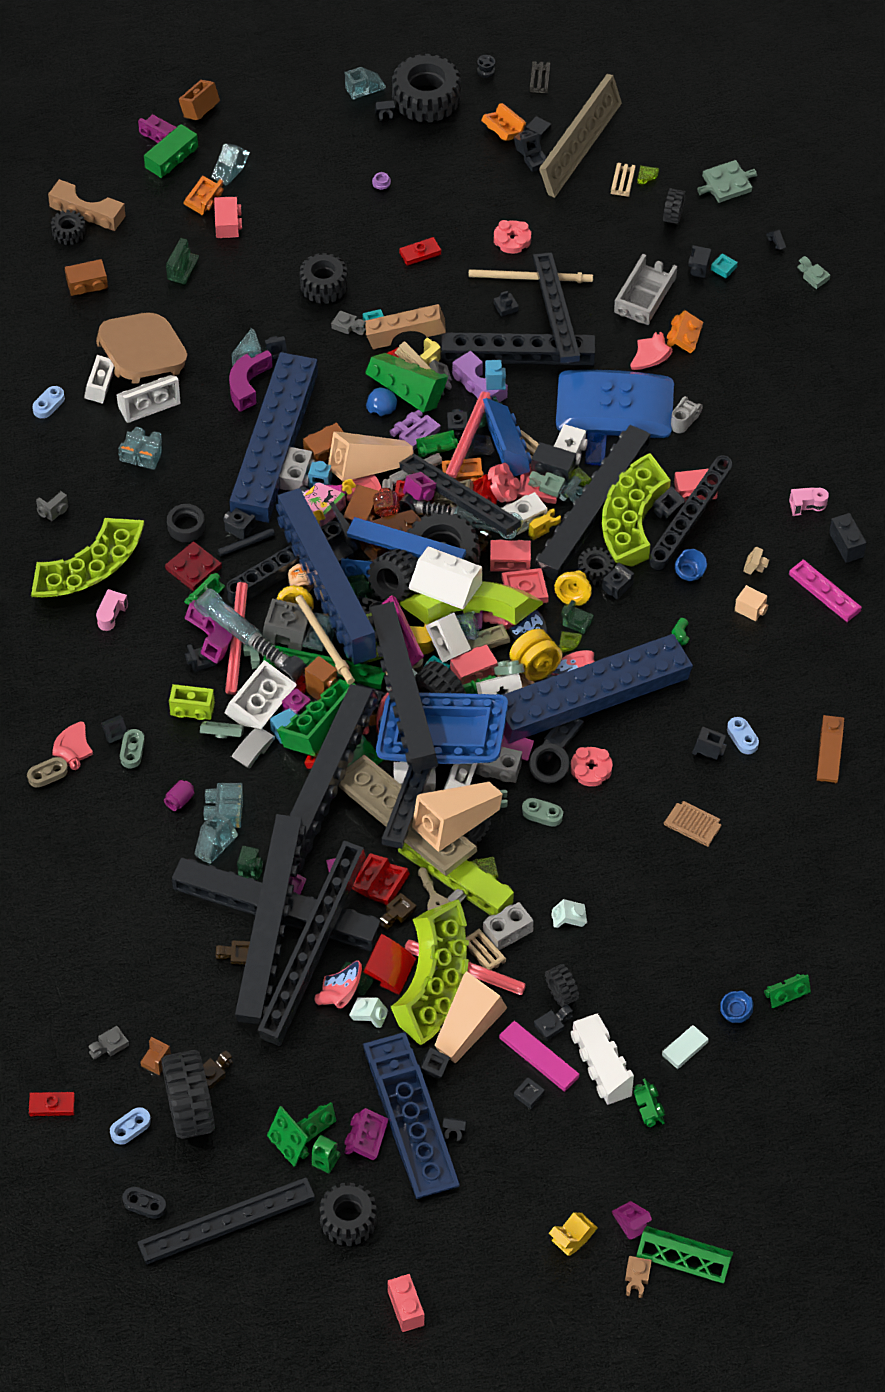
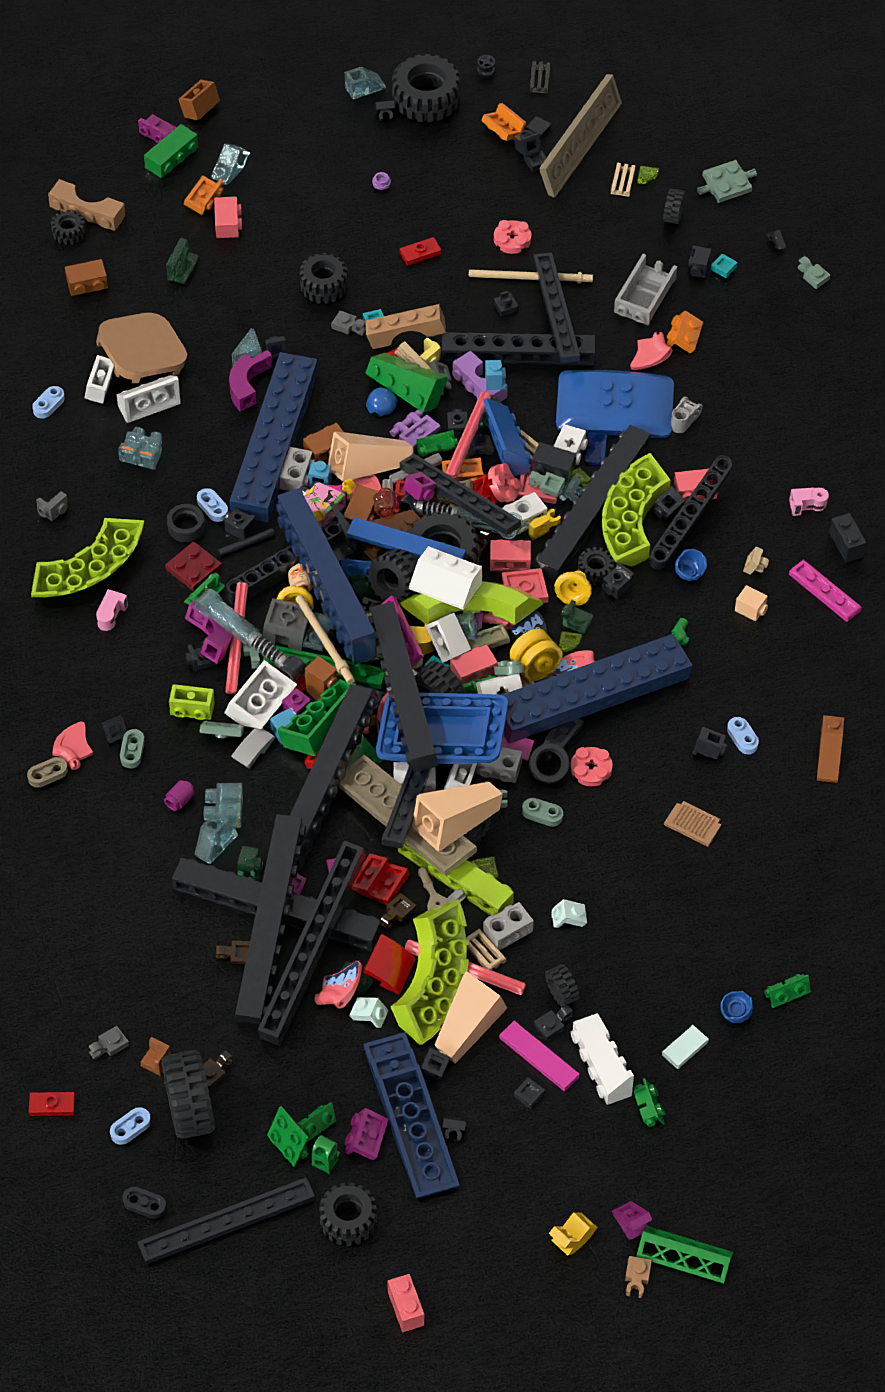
none -> light blue plate [197,489,228,522]

